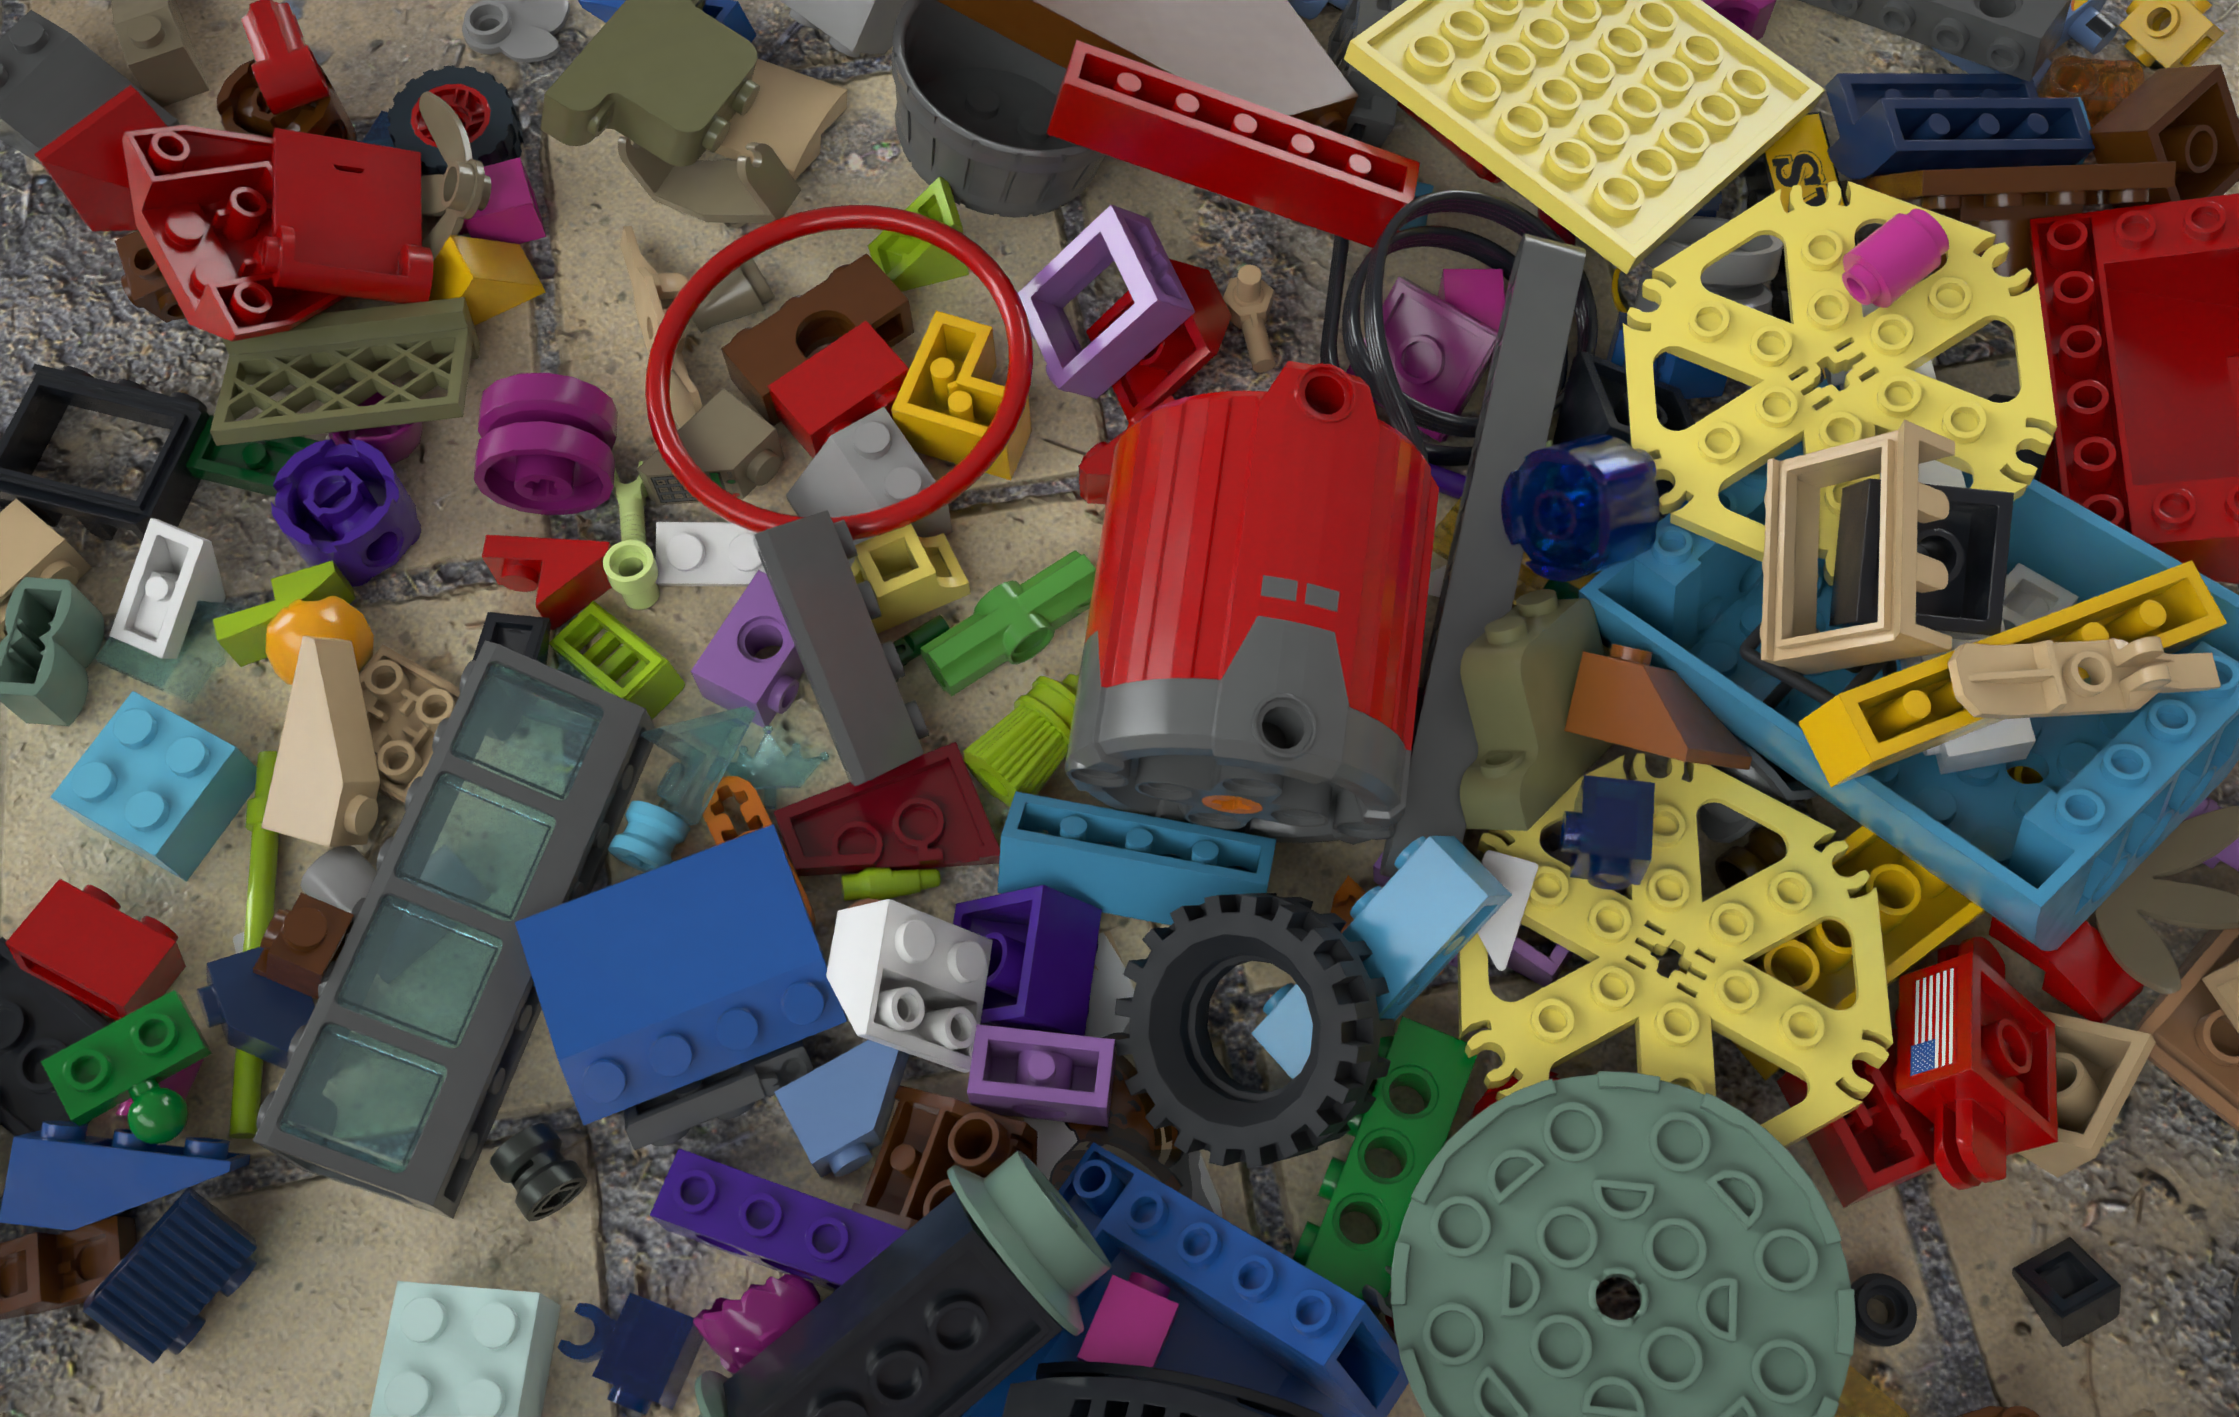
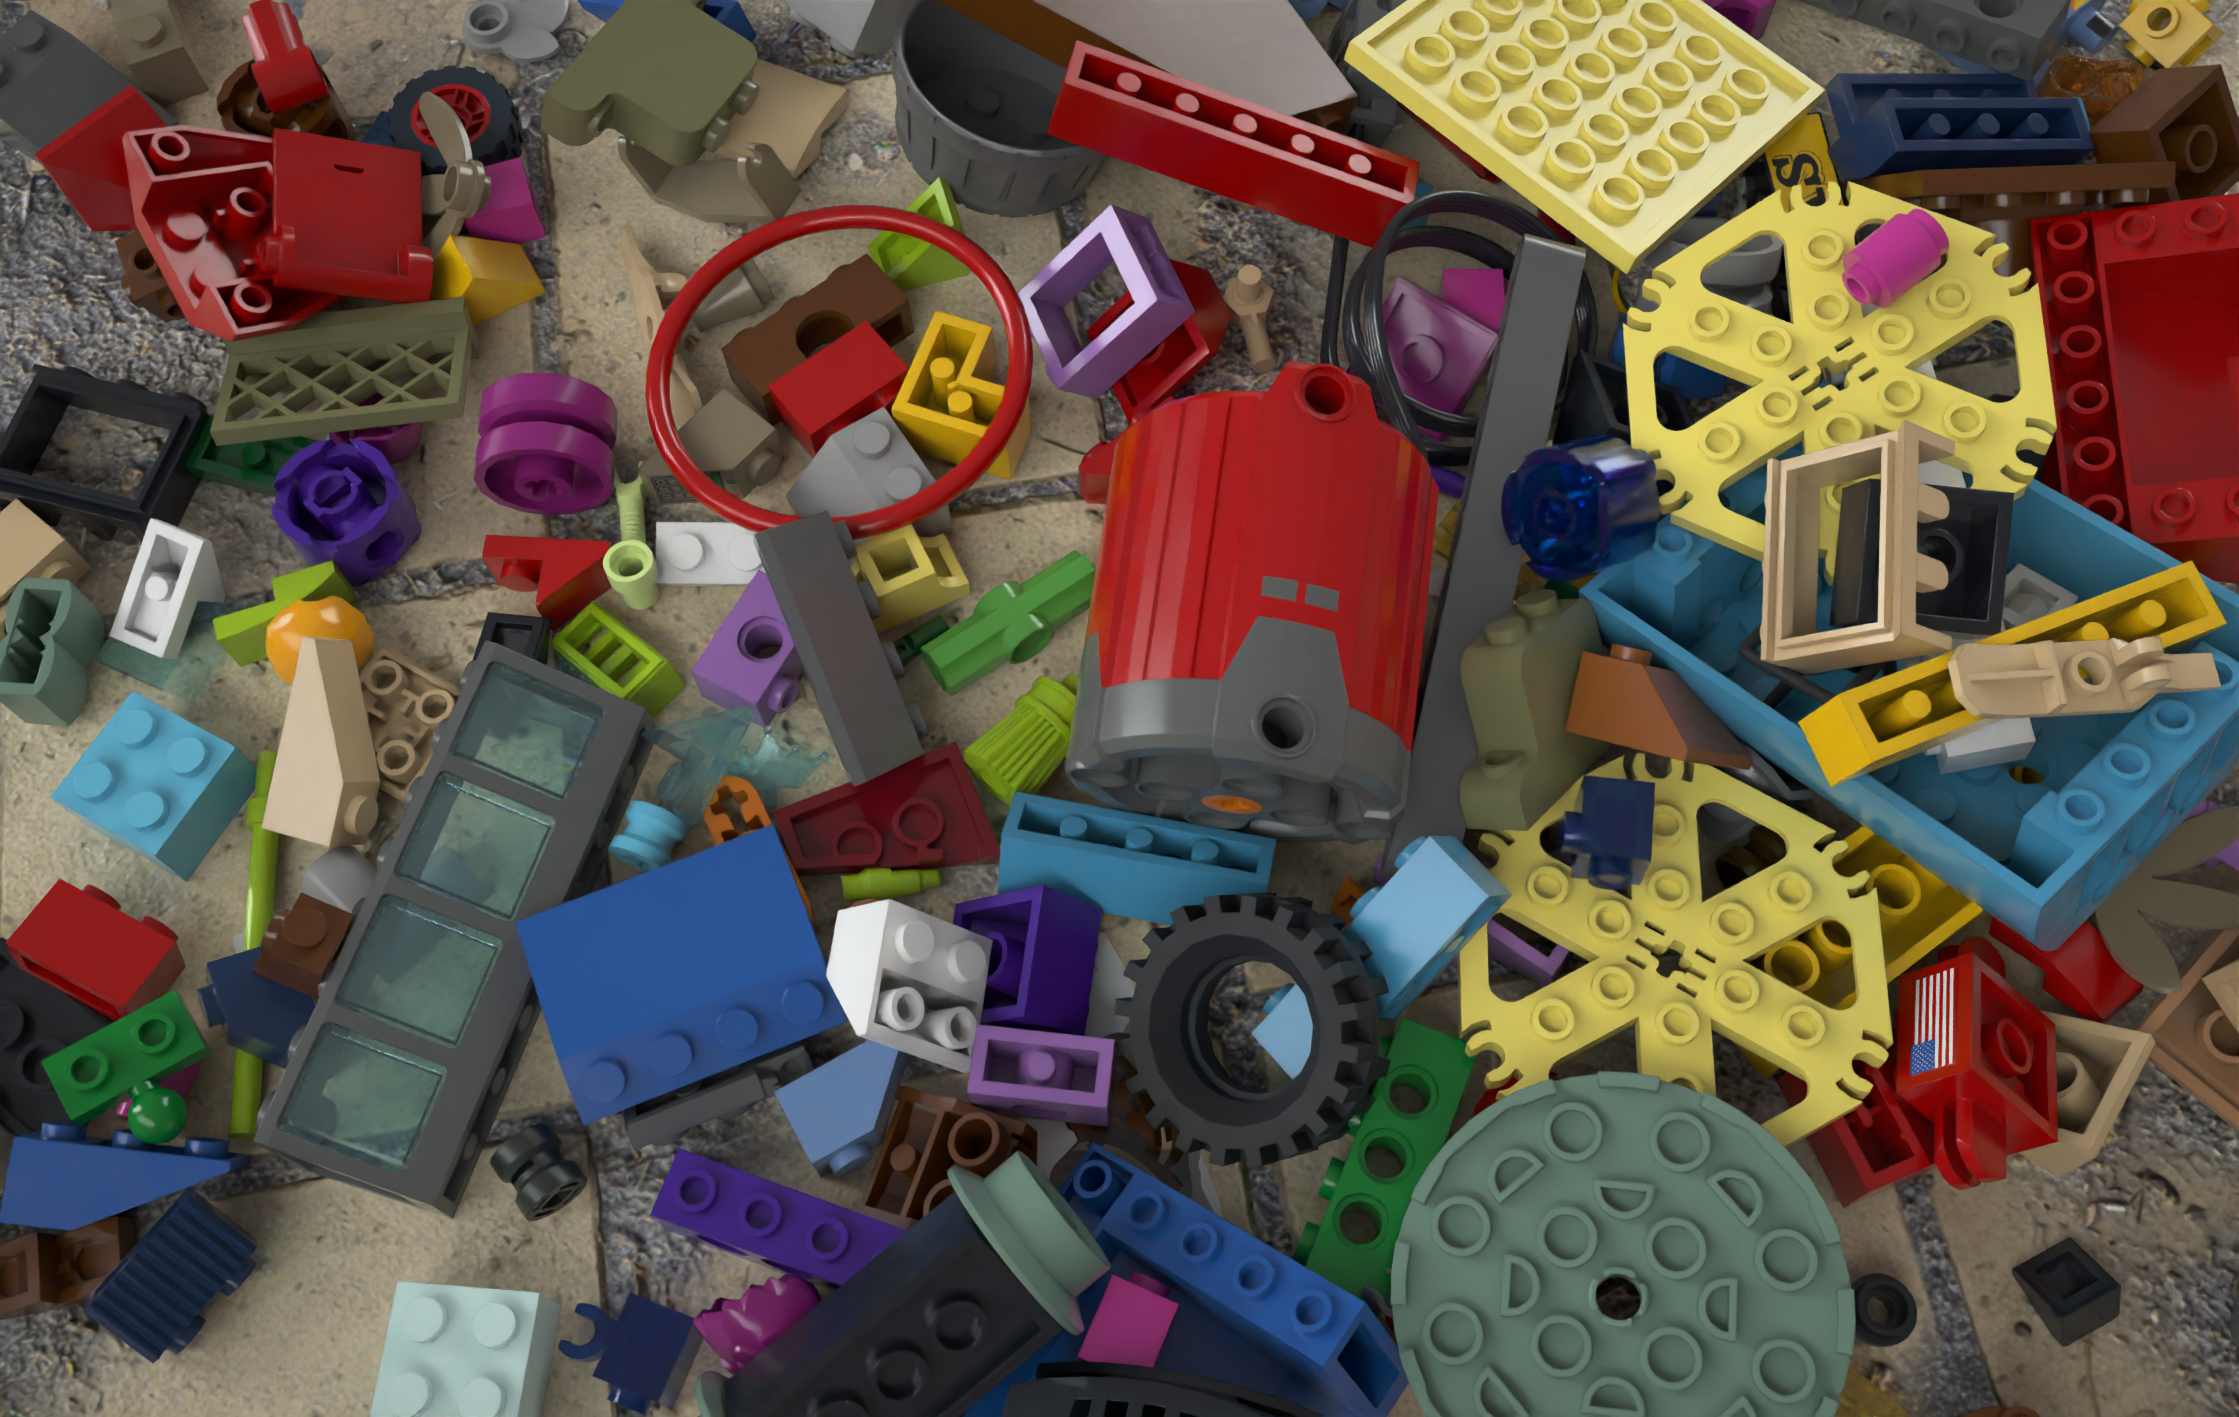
white sticker [1477,850,1538,971] -> none

